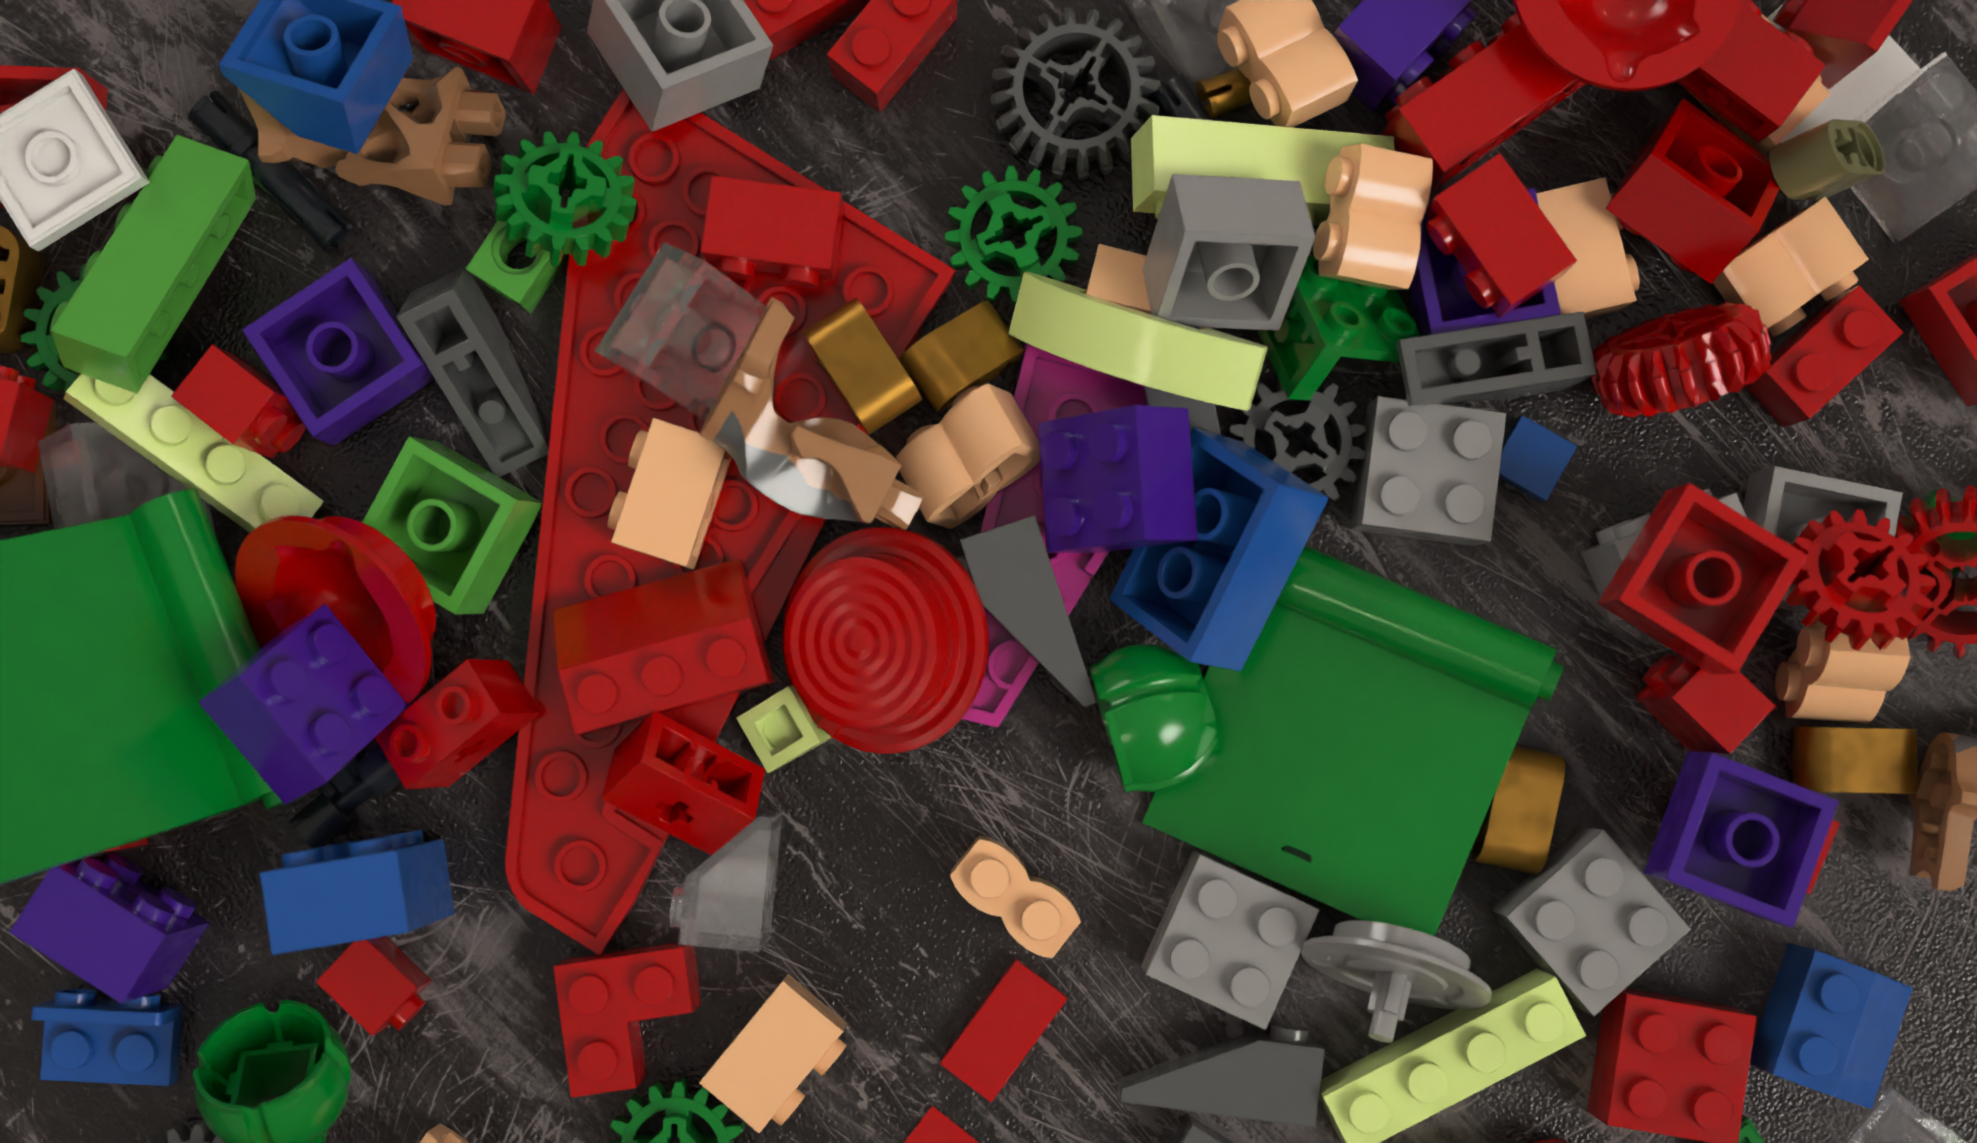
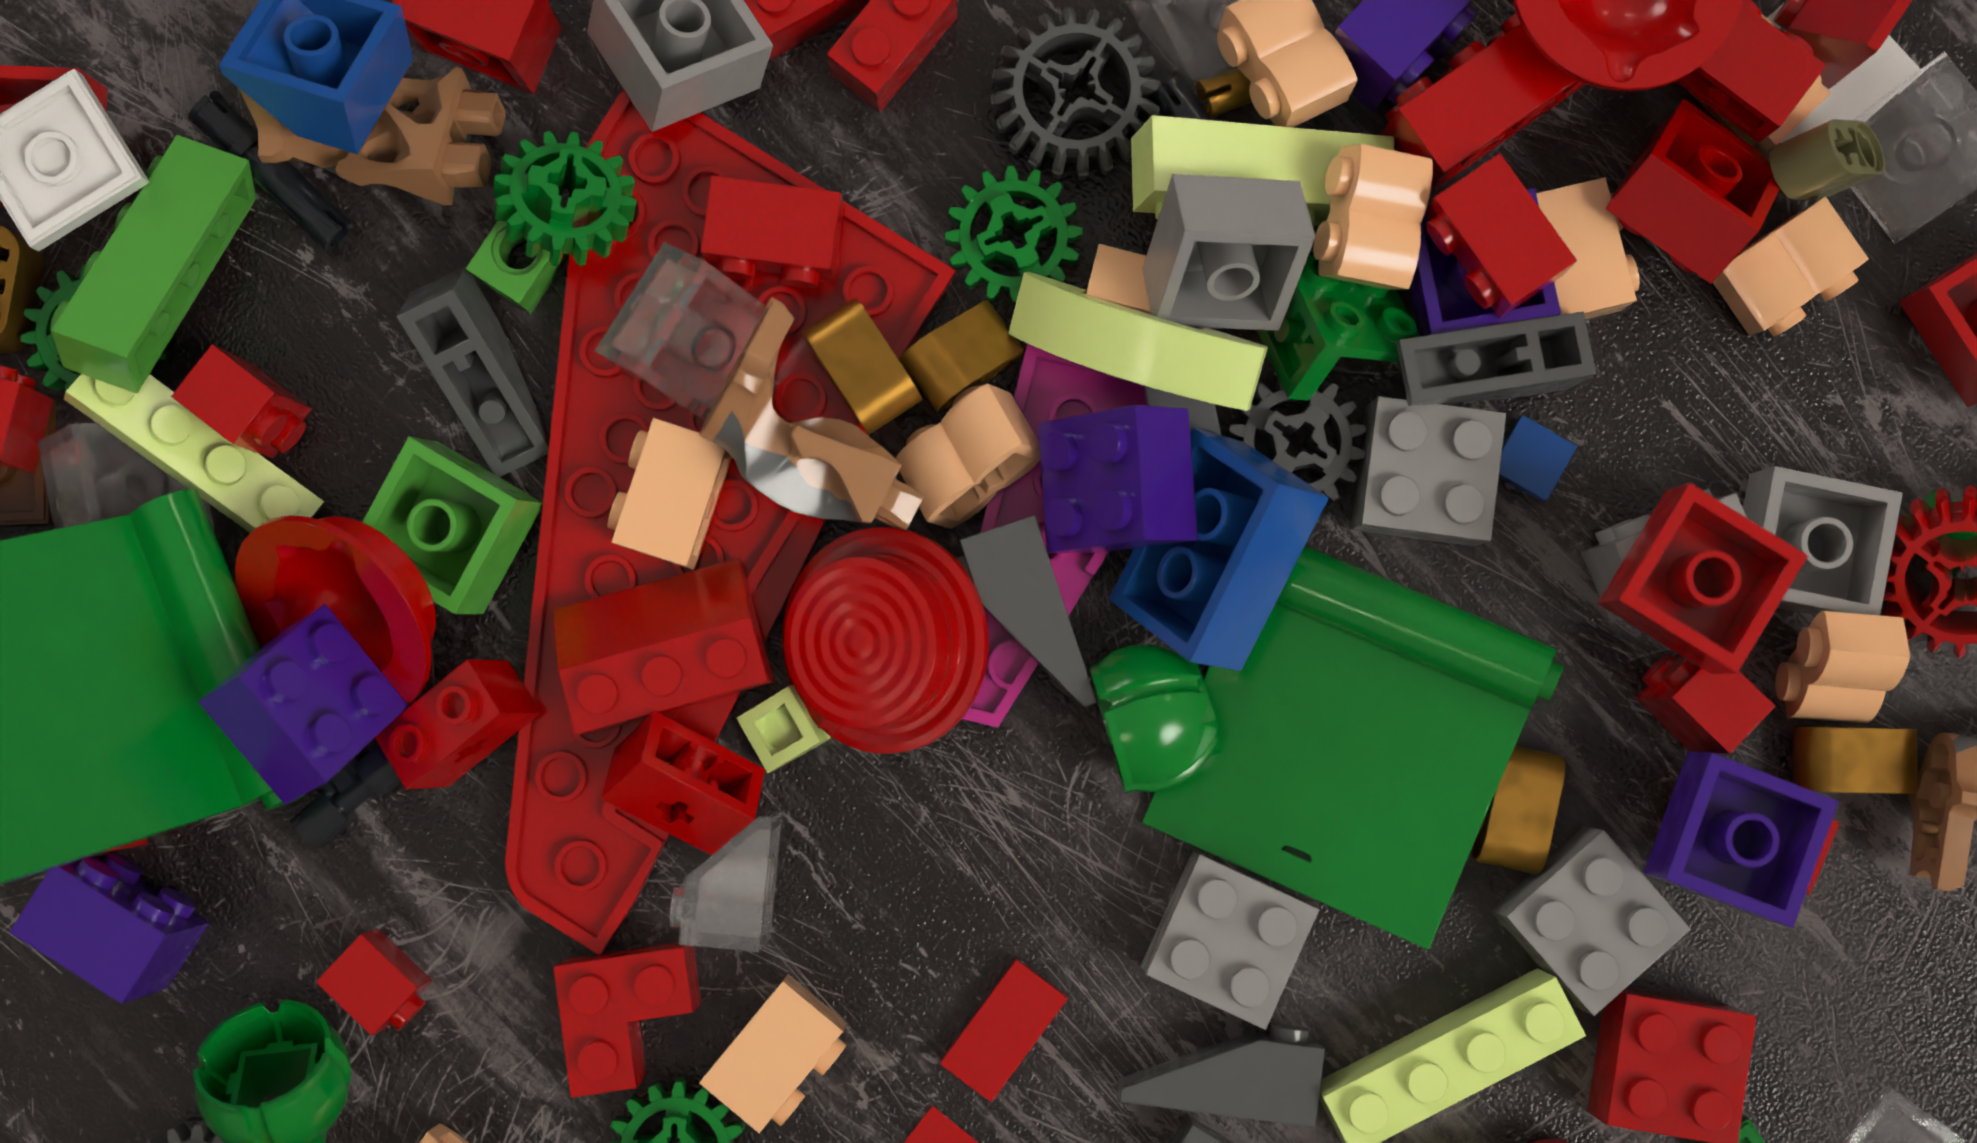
blue bracket [31,989,183,1086] -> none
dark purple brick [242,258,435,446] -> none
blue brick [260,830,455,955] -> none
light nougat brick [950,835,1081,958] -> none
light grey piece [1301,921,1492,1043] -> none
red gear [1591,302,1772,418] -> none
red brick [1744,285,1904,428] -> none
blue slope [1750,942,1913,1109] -> none
red gear [1786,509,1936,651] -> none

